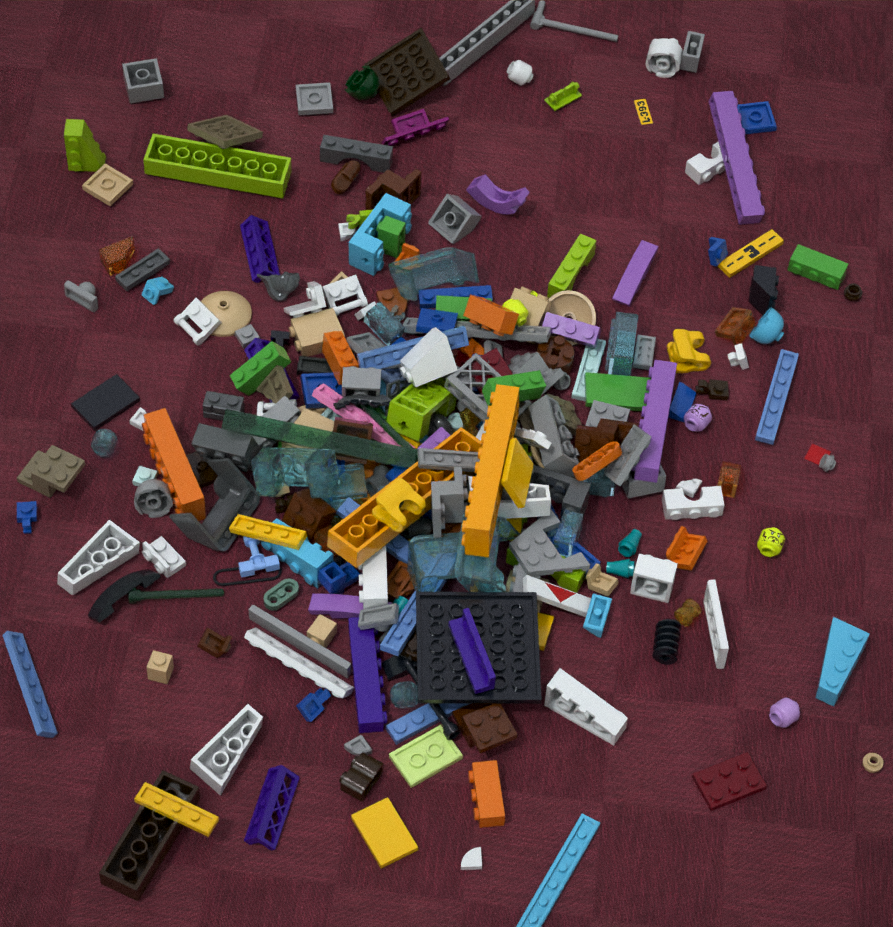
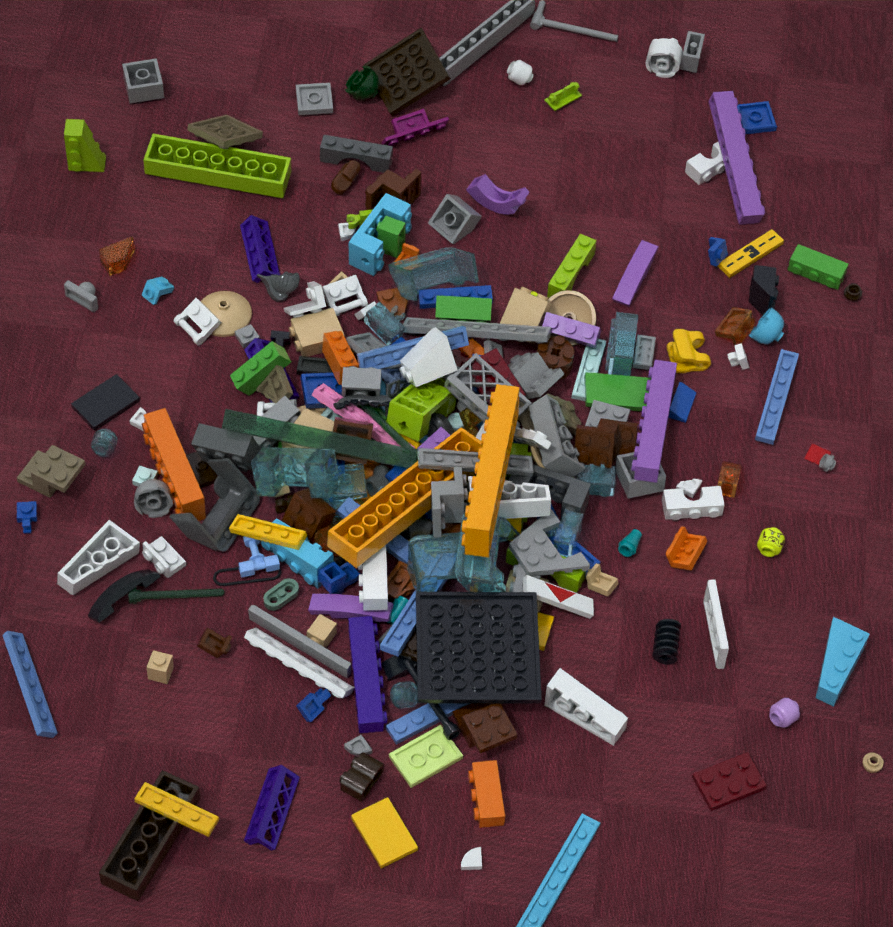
tan plate [82,164,133,206] -> none
dark grey plate [115,248,170,291] -> none
white wedge [190,704,263,795] -> none
dark grey brick [203,391,245,424] -> none
light grey tile [358,603,399,632] -> none
yellow piece [372,478,426,532] -> none
blue plate [416,308,458,333] -> none
dark purple fence [448,608,496,694] -> none
orange brick [463,295,519,336] -> none
bright green brick [482,370,546,406] -> none
yellow tile [500,438,533,509] -> none
neon yellow head [502,299,529,327] -> none
light grey plate [554,372,570,390] -> none
orange beam [572,441,622,481] -> none
medium azure slope [583,593,612,638] -> none
light grey plate [604,424,652,486] -> none
teal cone [606,559,636,578] -> none
white brick [630,554,678,603] -> none
yellow sticker [634,99,653,125] -> none
clear yellow wheel [674,599,702,626] -> none
lavender head [684,404,712,432] -> none
dark brown plate [695,379,729,401] -> none

